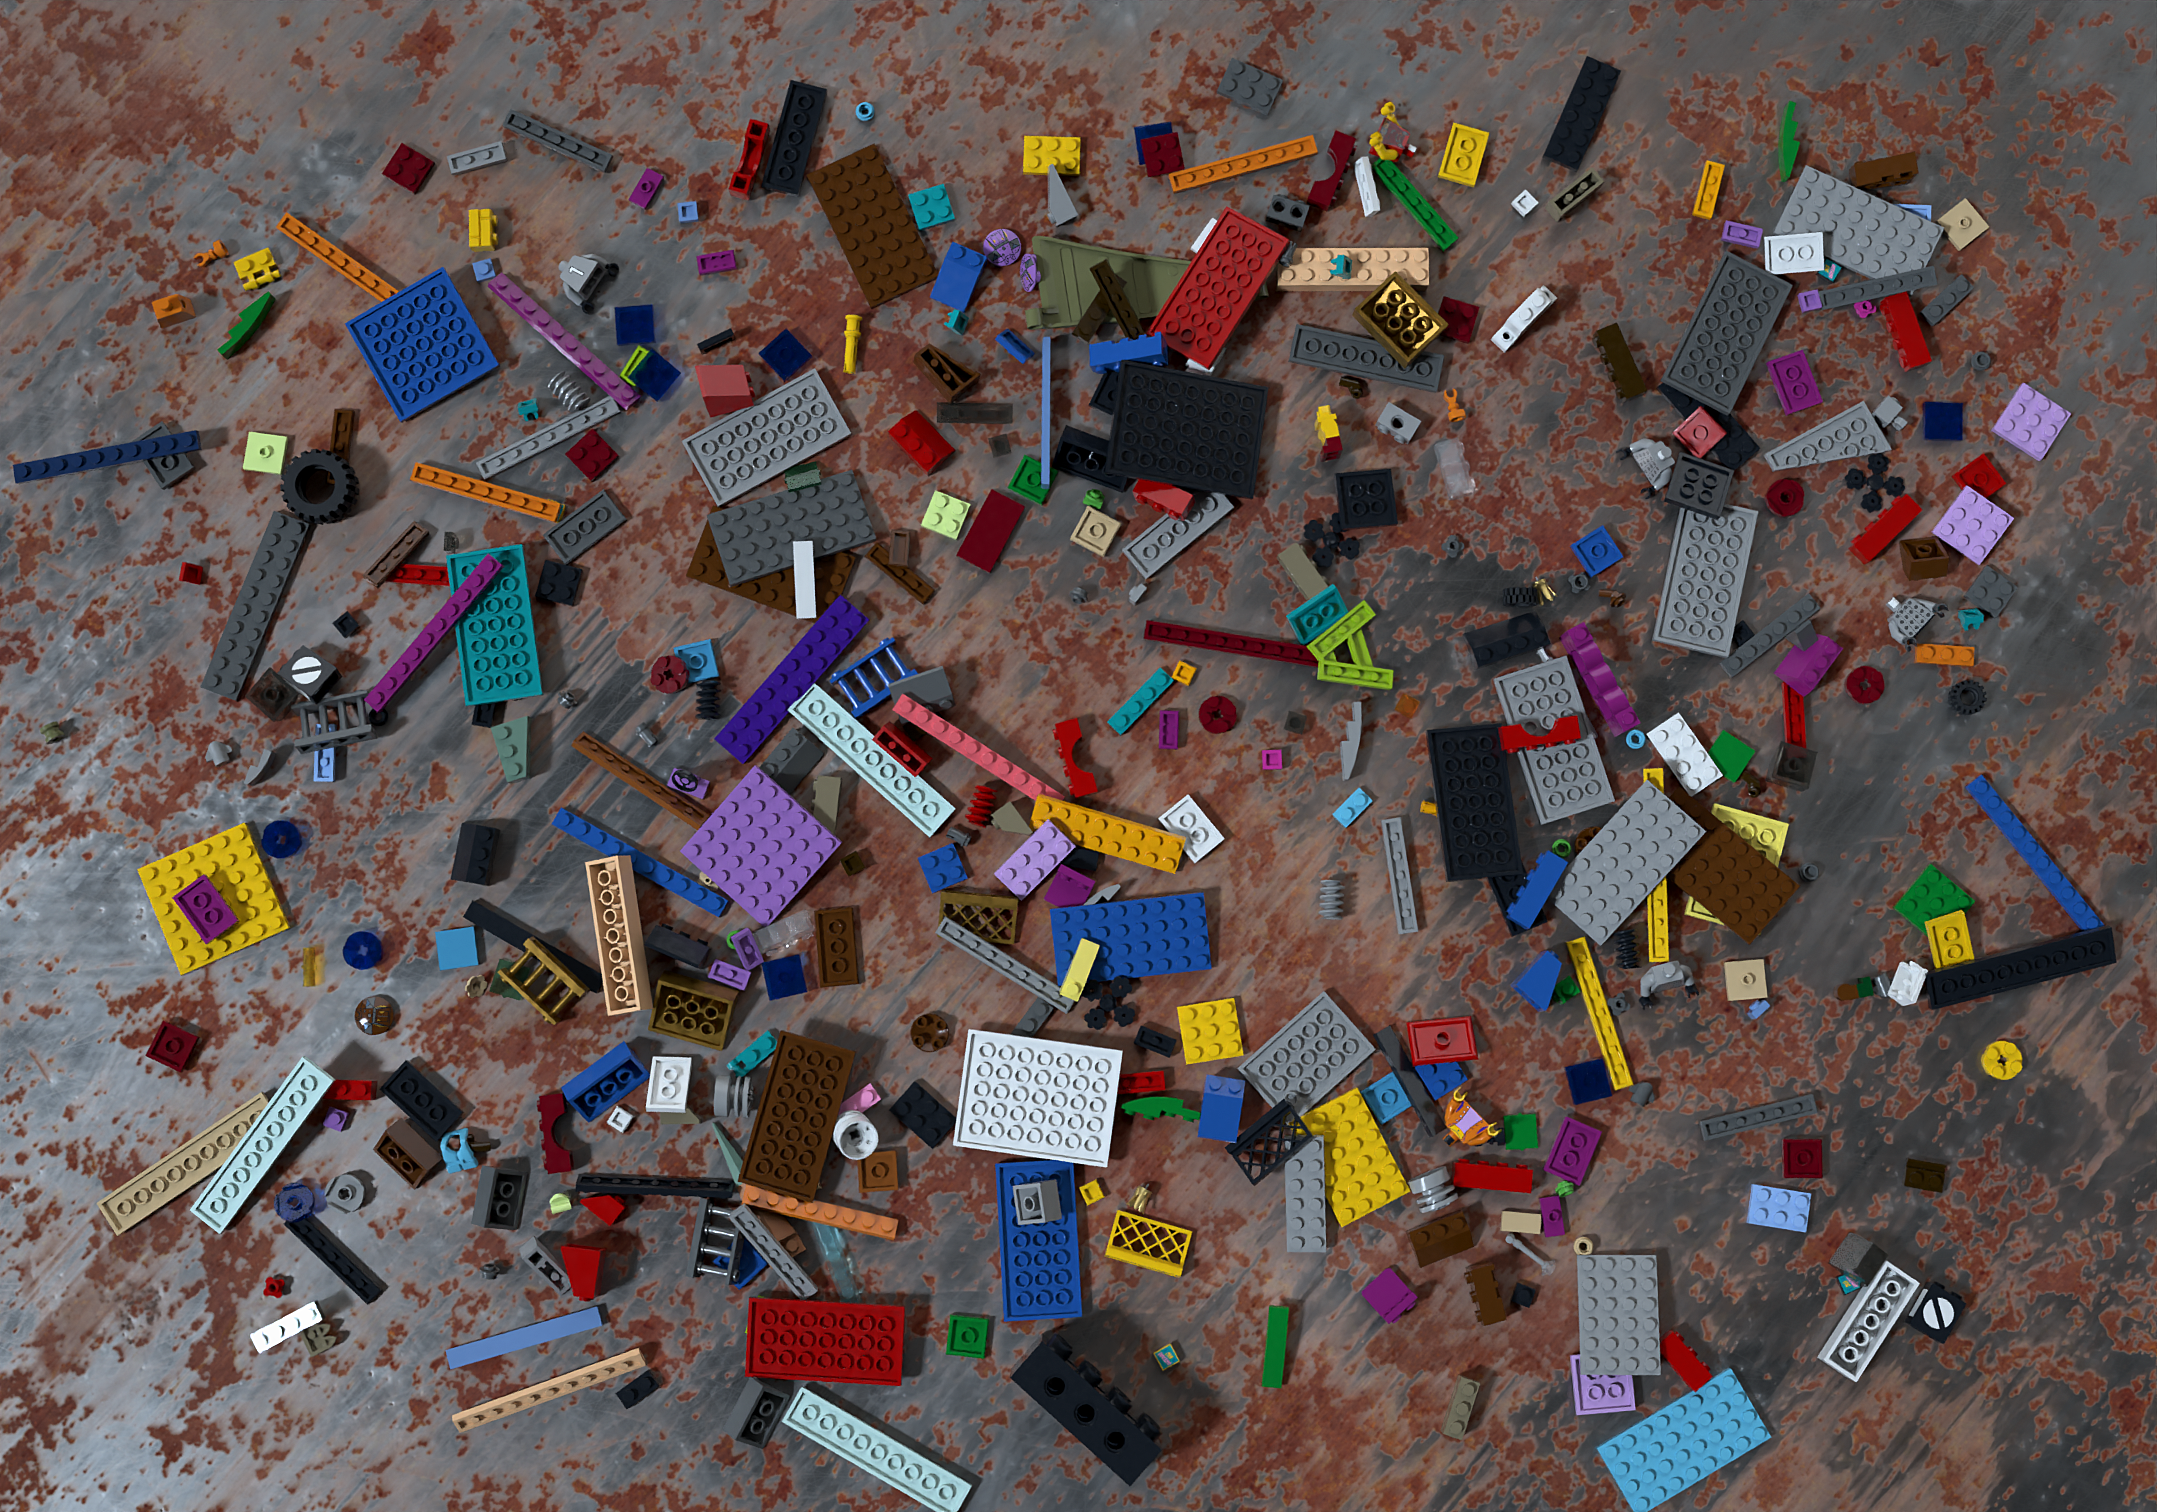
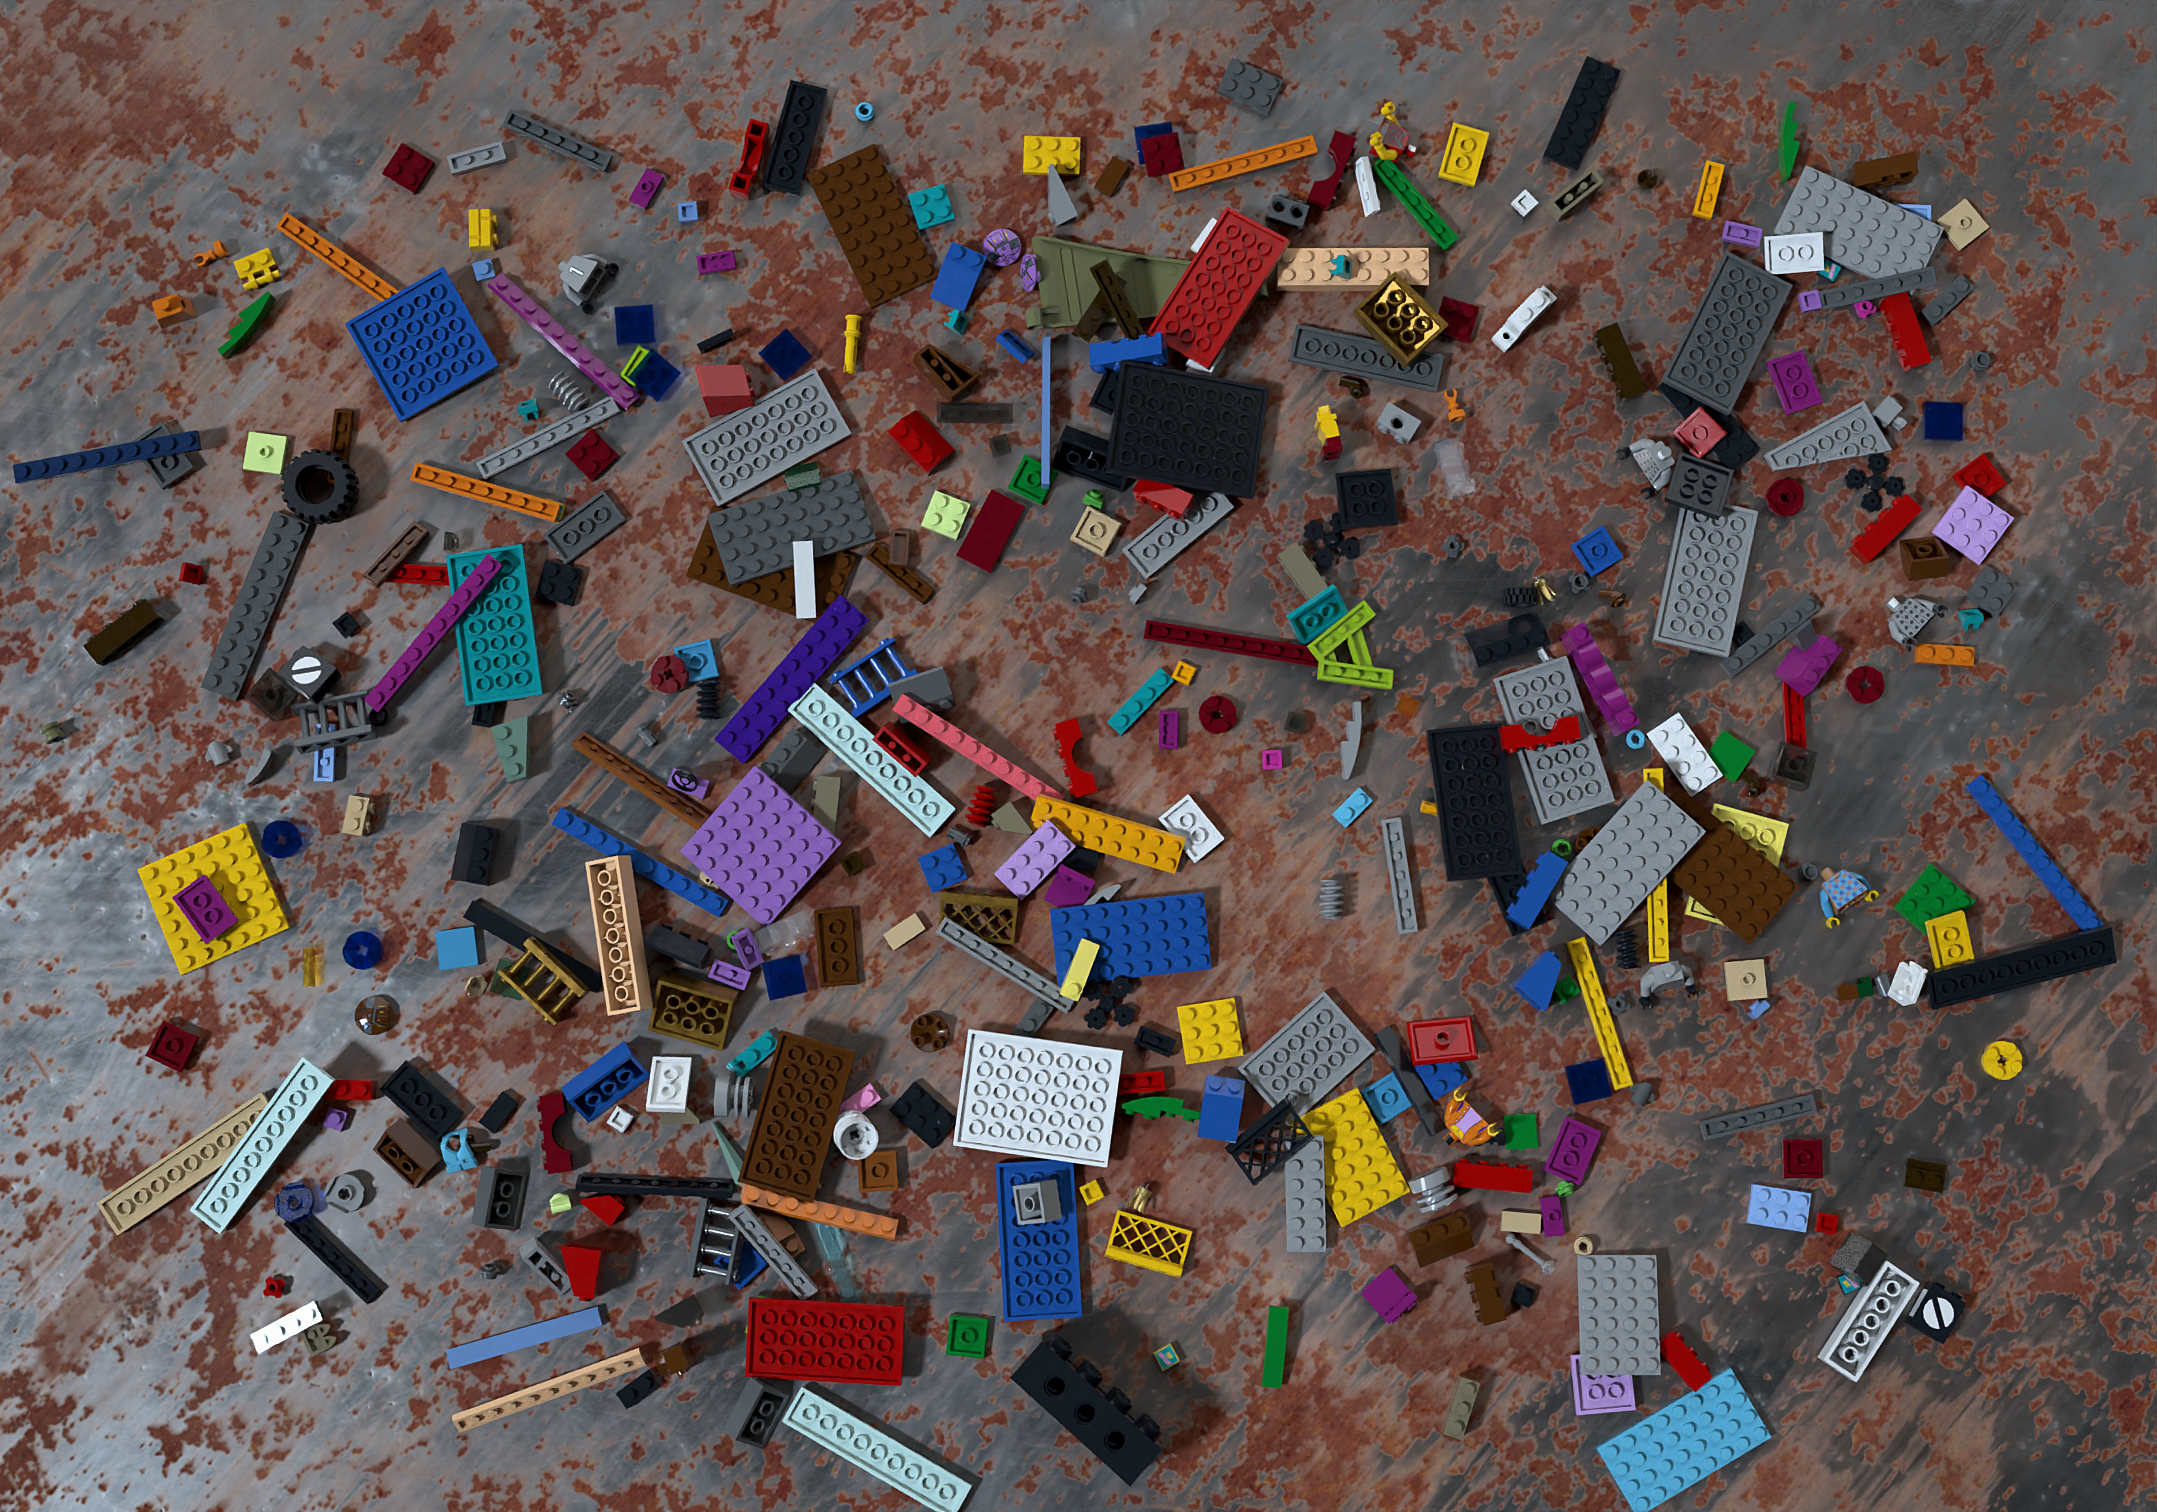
dark grey pin [1279,241,1298,267] -> none
black tyre [1948,680,1987,716] -> none
lavender plate [1991,383,2071,461] -> none
none -> dark brown brick [83,598,164,666]
none -> tan bracket [342,795,375,837]
none -> black tile [479,1091,519,1134]
none -> reddish brown wedge [652,1339,697,1376]
none -> clear smoke slope [654,1294,705,1329]
none -> tan tile [883,913,926,951]
none -> reddish brown tile [1094,155,1129,198]
none -> dark brown piece [1637,169,1657,189]
none -> red plate [1814,1212,1838,1235]
none -> torso [1820,867,1879,928]

